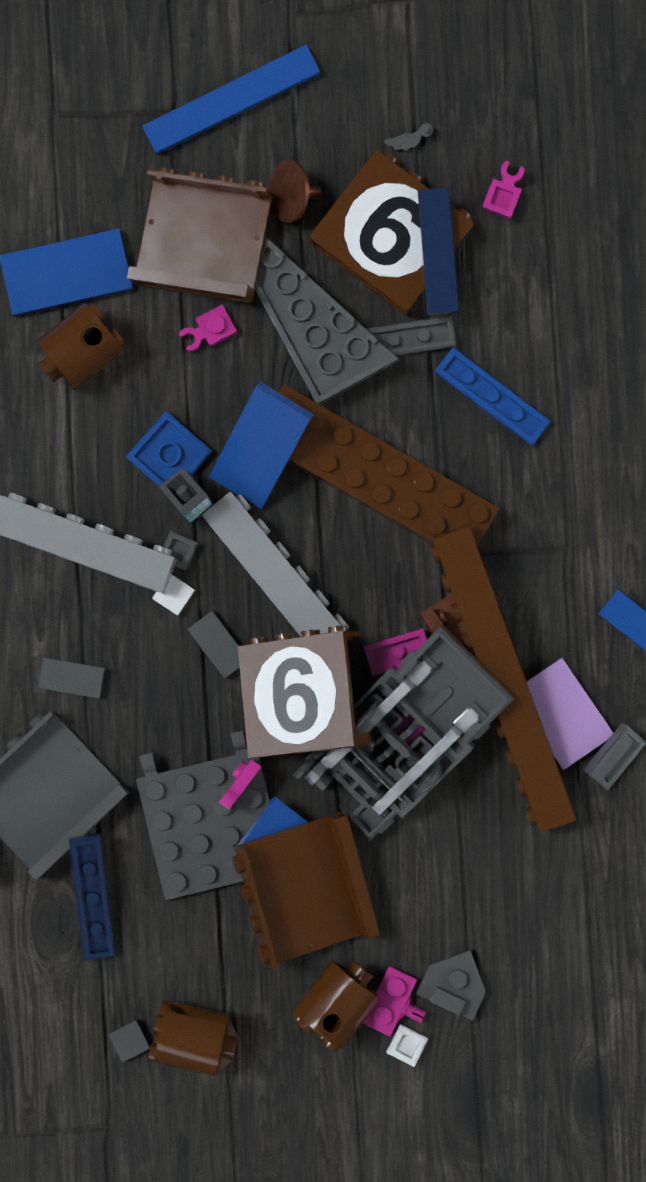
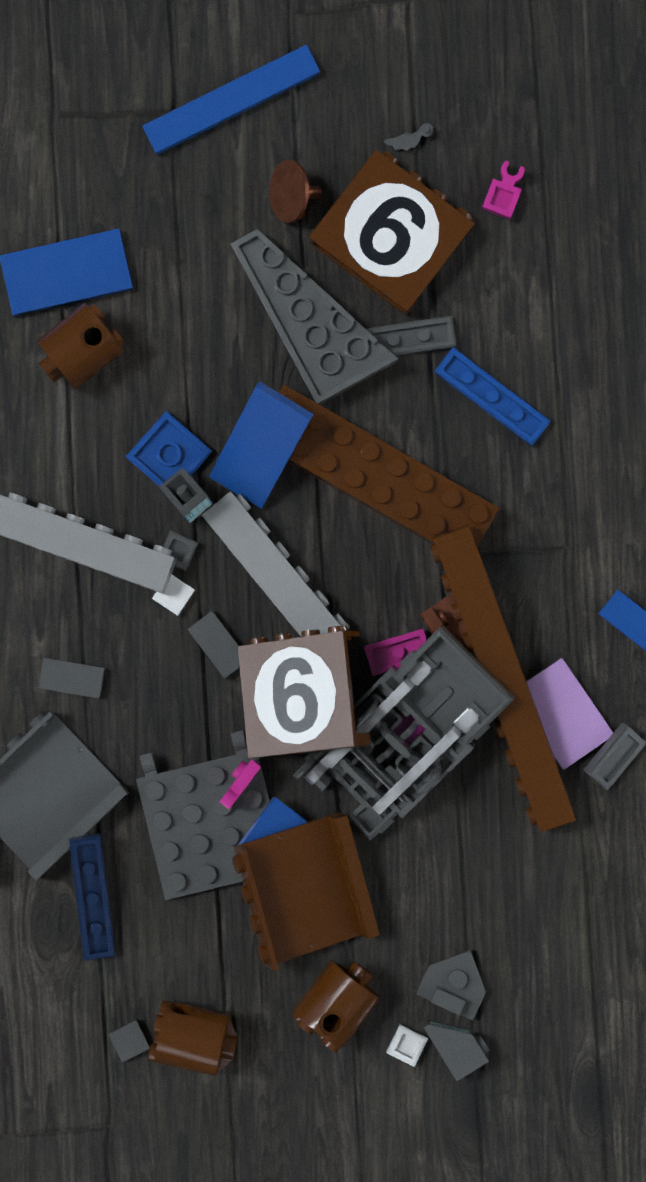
panel [127,167,273,303] -> none
dark pink plate [179,305,237,353] -> none
dark pink plate [362,966,427,1037] -> none
dark blue tile [417,188,459,315] -> none
none -> dark grey slope [422,1020,490,1081]

